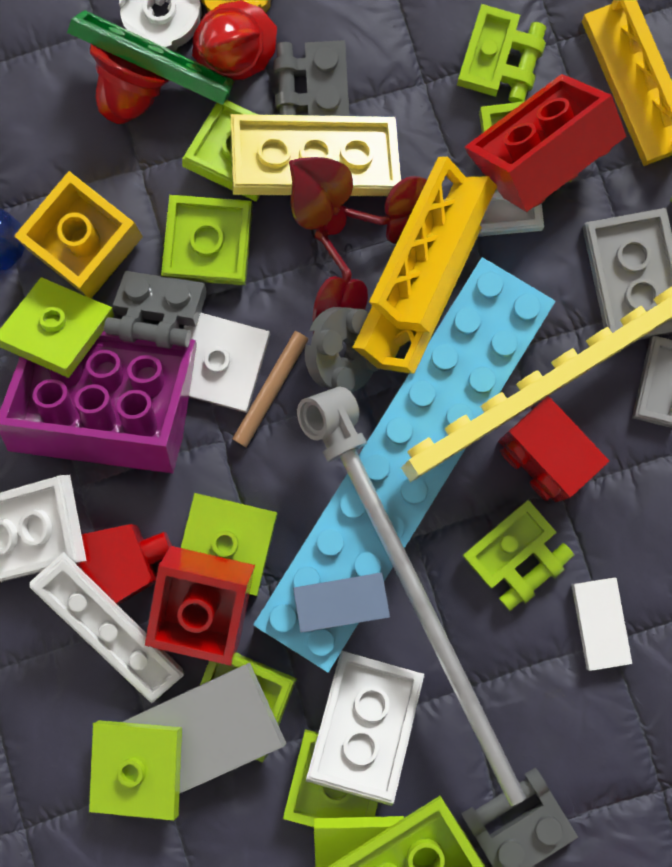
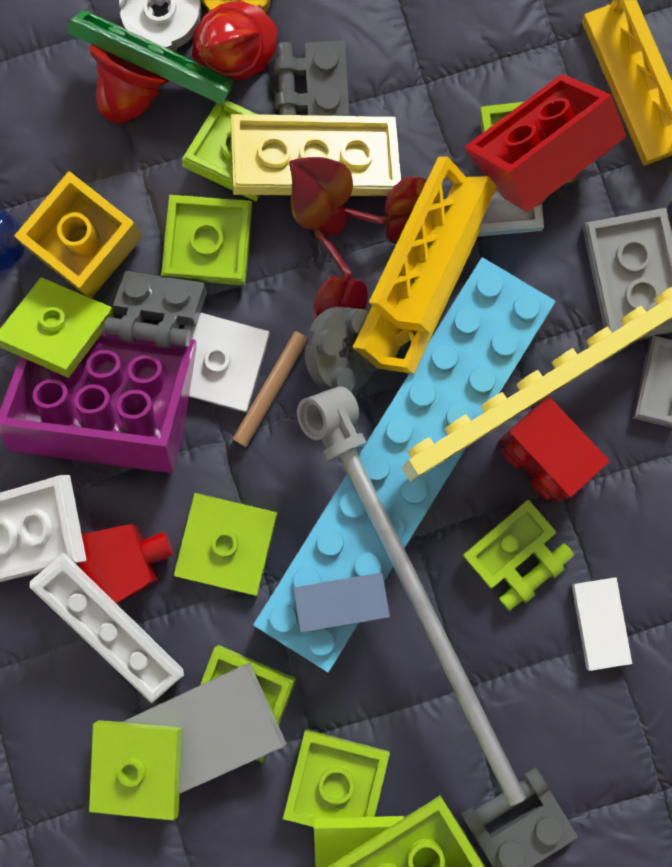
red brick [144,546,255,666] -> none
white tile [306,651,424,806] -> none
lime plate [457,4,546,103] -> none

